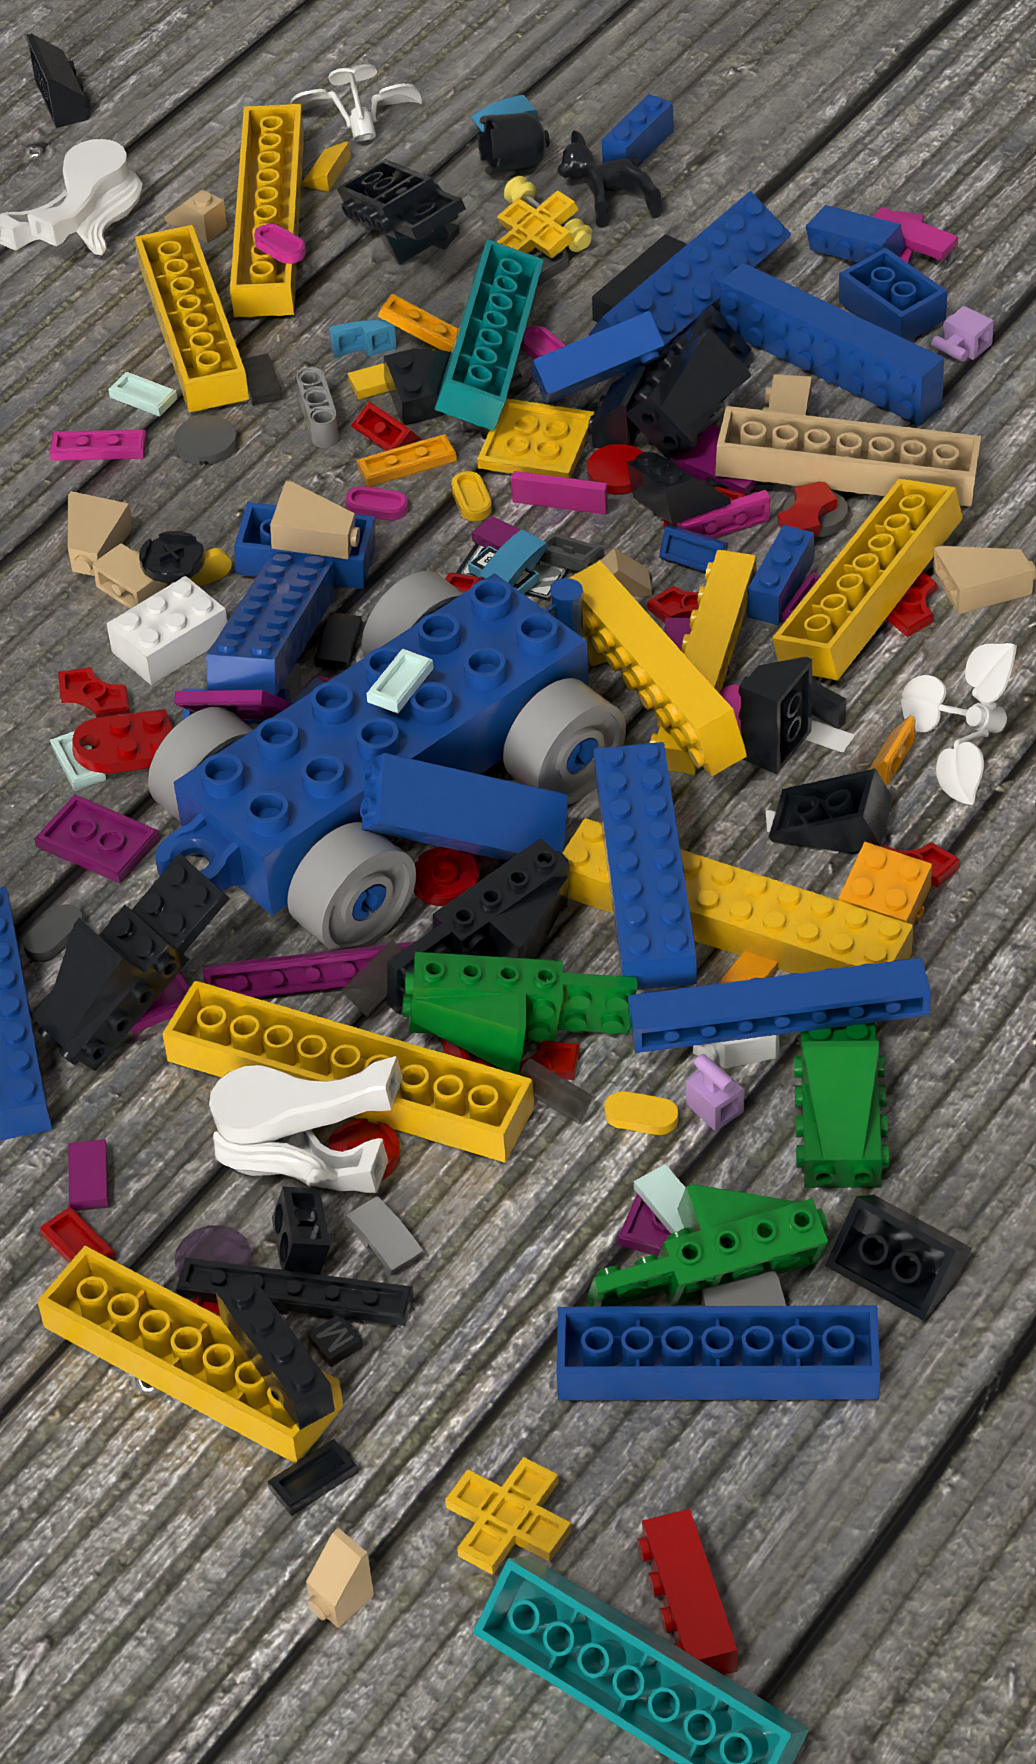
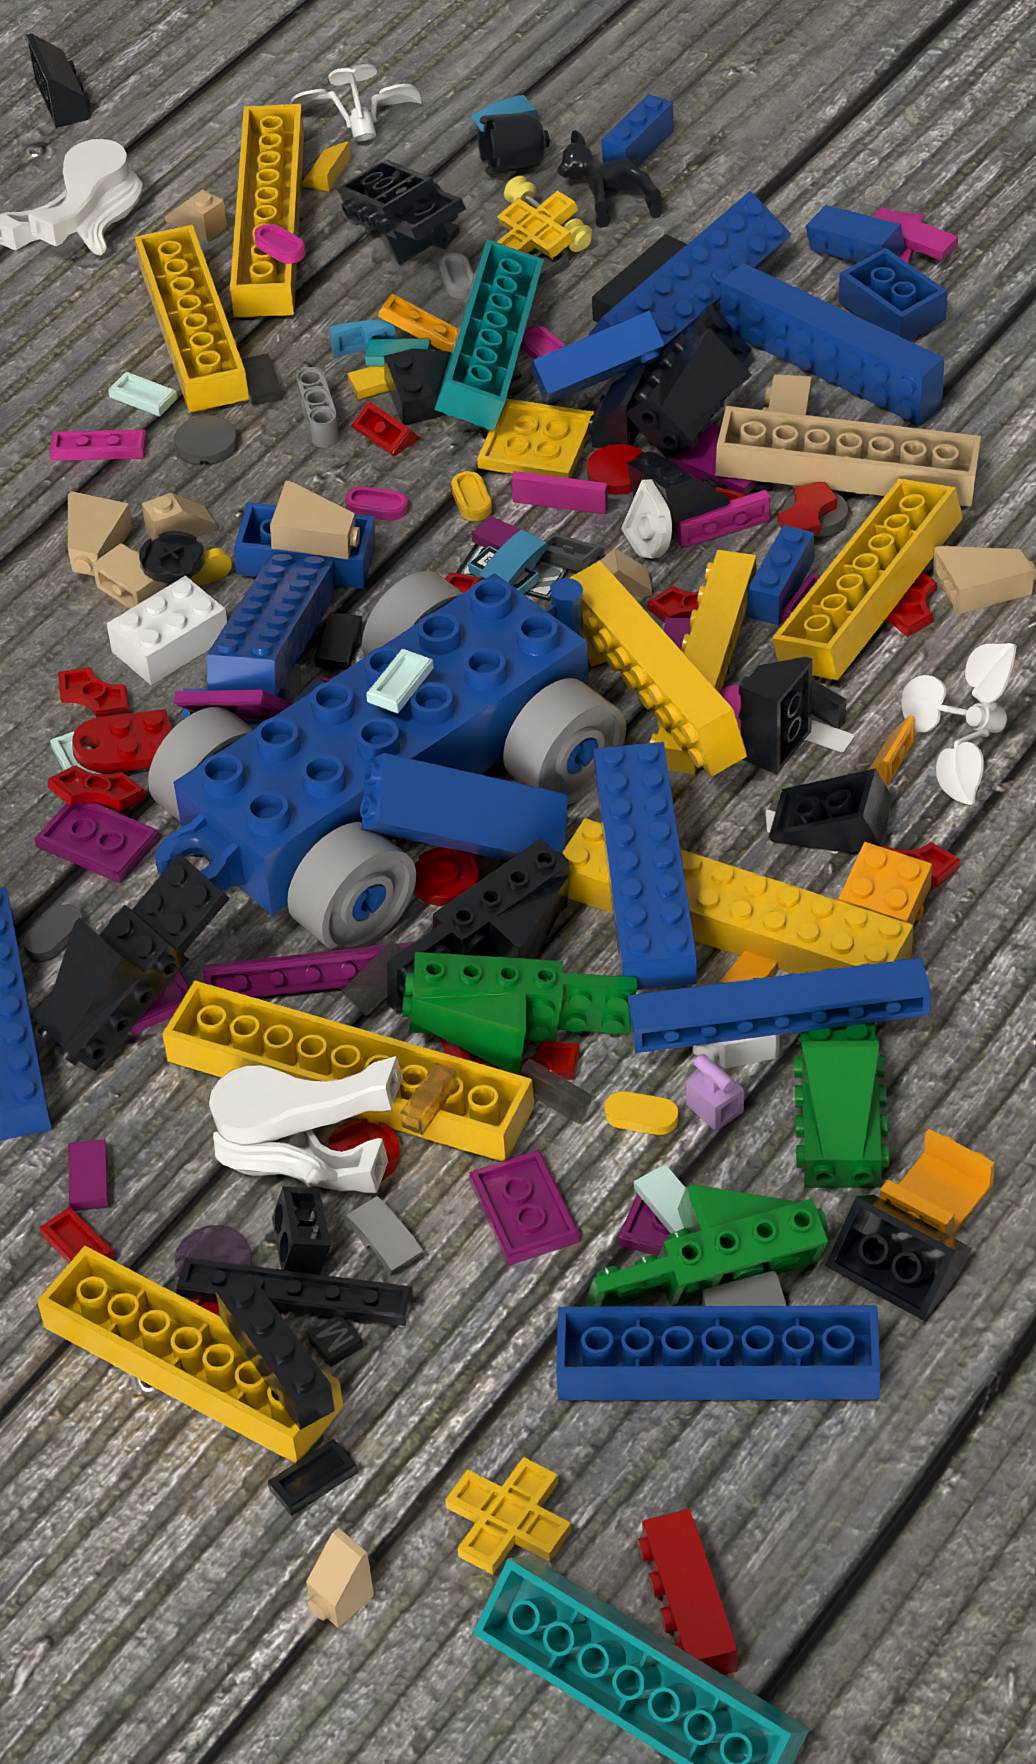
light orange tile [357,434,457,487] -> none
blue tile [659,525,728,572] -> none
lavender brick [931,306,994,362] -> none
none -> red tile [47,765,146,812]
none -> tan slope [141,493,217,541]
none -> teal tile [365,339,431,366]
none -> clear yellow piece [400,1062,457,1135]
none -> light grey tile [439,253,474,299]
none -> magenta tile [469,1149,580,1266]
none -> white tile [621,479,672,559]
none -> light orange panel [880,1129,995,1237]

